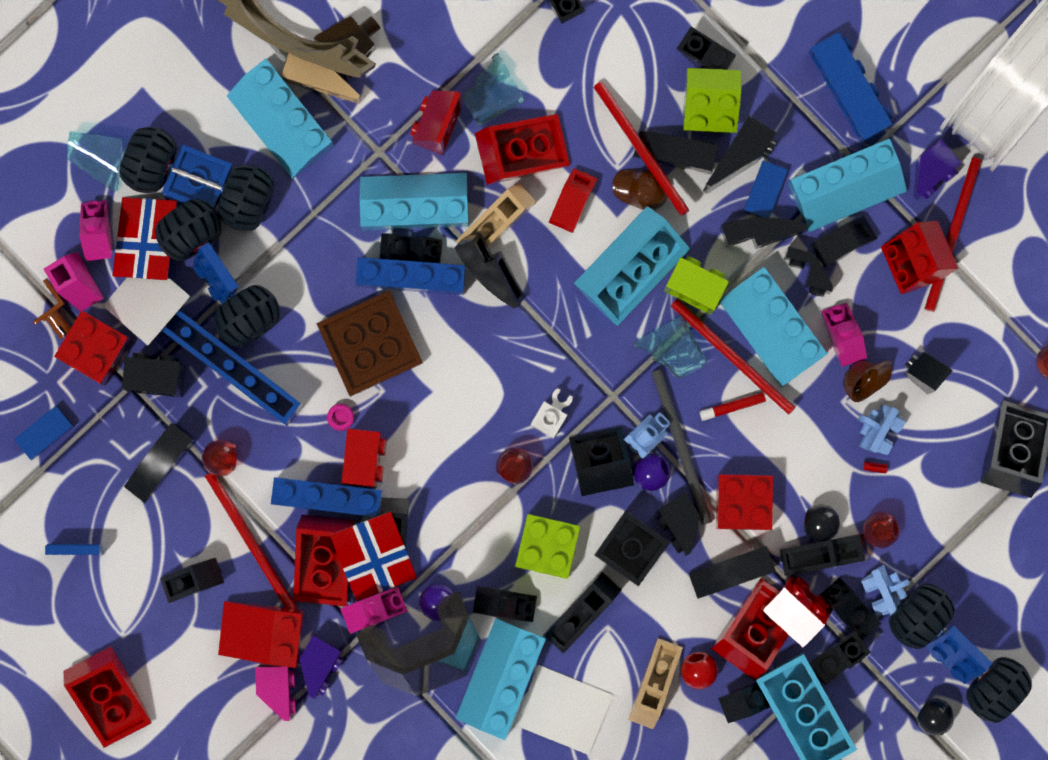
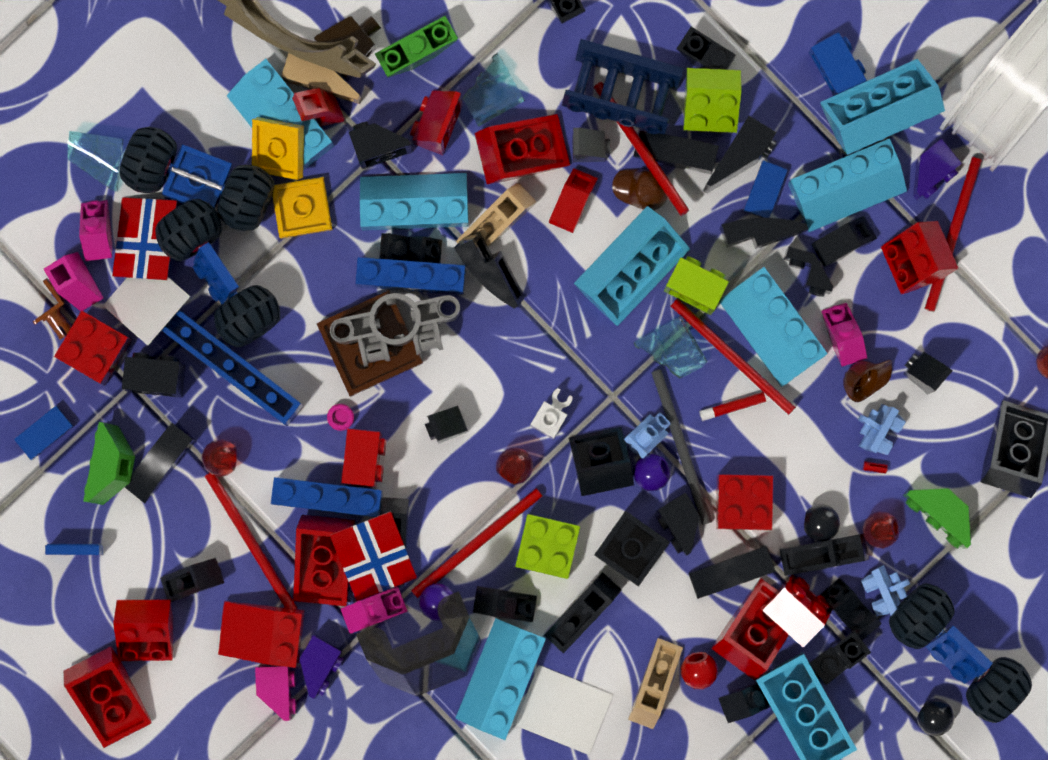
none -> bright green slope [83,422,135,505]
none -> red slope [113,600,173,661]
none -> yellow tile [252,117,304,180]
none -> yellow tile [272,177,333,239]
none -> red slope [292,88,345,127]
none -> light grey piece [330,293,460,367]
none -> black slope [349,122,412,170]
none -> bright green slope [375,16,458,78]
none -> red piece [411,488,543,598]
none -> black slope [425,406,468,444]
none -> dark blue fence [562,39,684,134]
none -> dark grey slope [572,128,610,162]
none -> medium azure slope [820,59,945,155]
none -> bright green slope [903,488,971,549]

